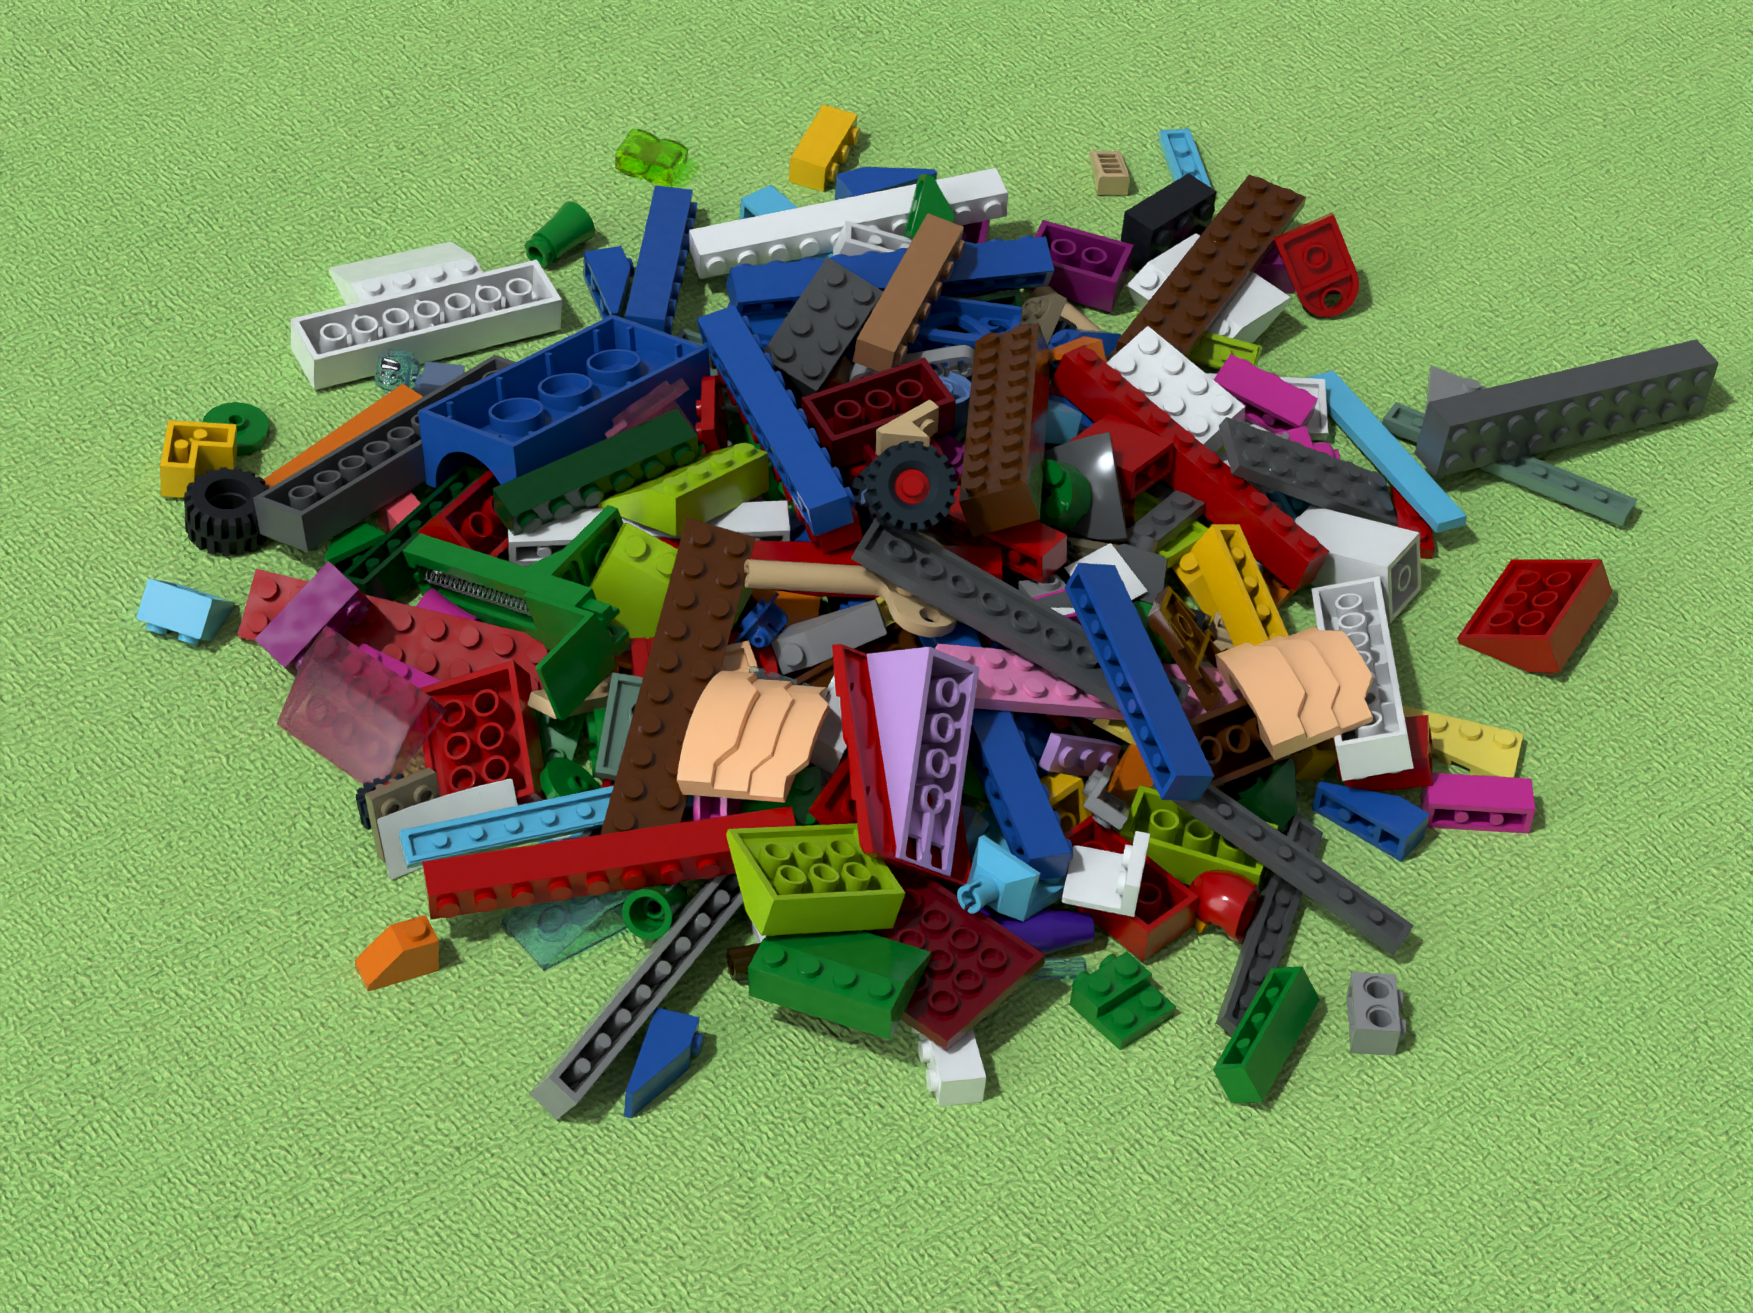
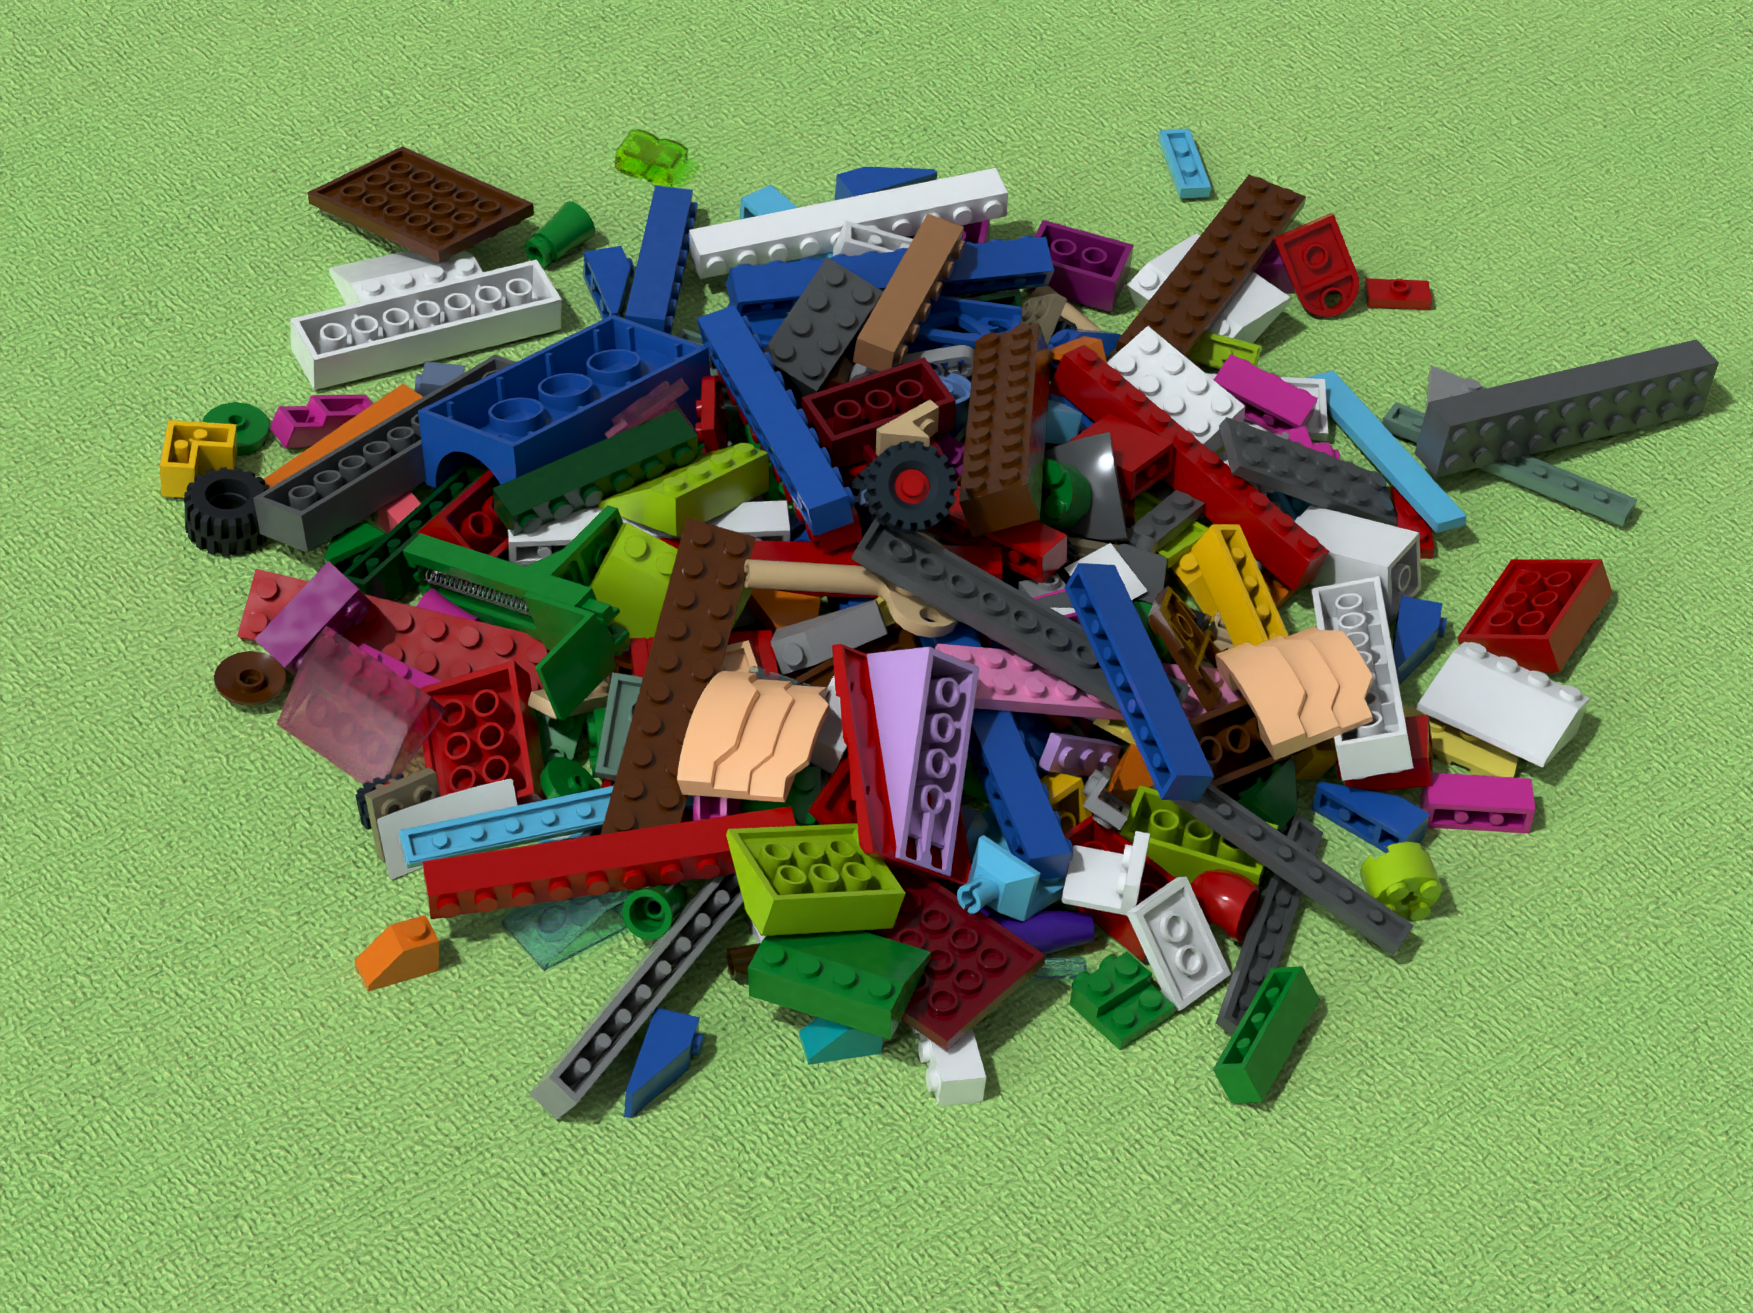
medium azure slope [136,578,236,645] -> none
clear light blue head [374,348,421,396] -> none
blue hinge [735,592,788,648] -> none
yellow brick [788,104,860,192] -> none
green slope [903,174,955,239] -> none
tan slope [1089,151,1130,196] -> none
black brick [1120,173,1217,274] -> none
light grey brick [1346,972,1406,1056] -> none
none -> reddish brown dish [214,651,286,705]
none -> dark pink slope [270,394,373,449]
none -> reddish brown plate [308,146,534,263]
none -> teal slope [799,1017,883,1065]
none -> white plate [1126,877,1231,1011]
none -> lime brick [1360,842,1443,921]
none -> red plate [1364,278,1432,310]
none -> blue slope [1392,596,1447,685]
none -> white slope [1416,641,1590,768]

